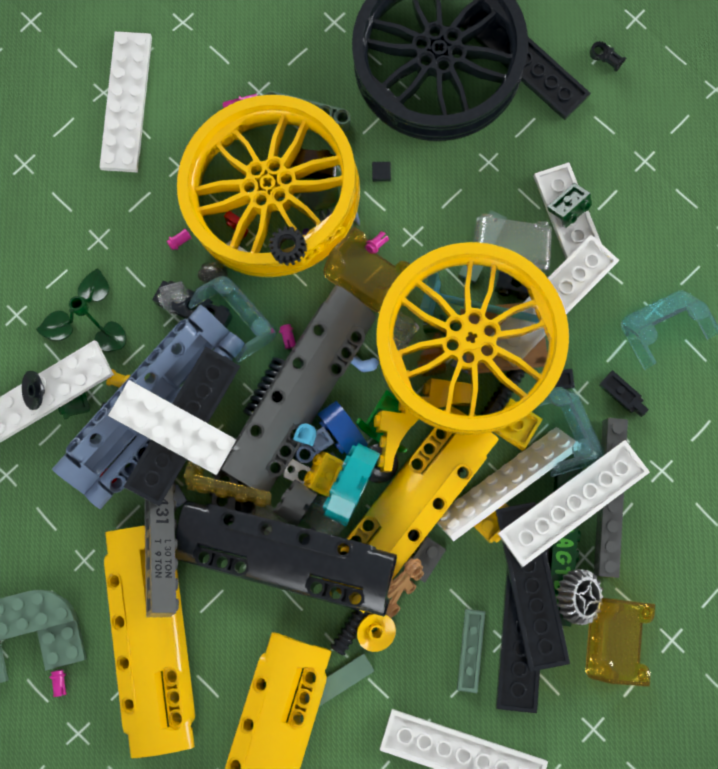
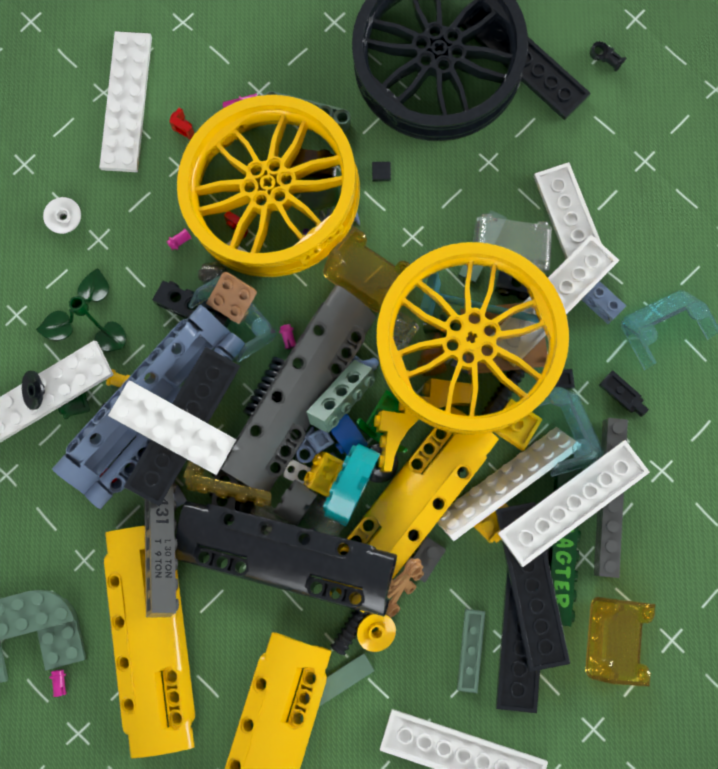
clear bracket [157,281,190,314] -> none
black tyre [269,226,307,266] -> none
medium azure tile [293,423,316,446] -> none
dark pink pin [365,231,389,254] -> none
dark green bracket [547,183,592,228] -> none
flat silver gear [556,569,604,625] -> none
none -> white dish [43,197,81,234]
none -> red bracket [169,108,195,140]
none -> medium nougat bracket [206,272,257,324]
none -> sand green brick [306,360,375,433]
none -> sand blue brick [581,281,626,324]

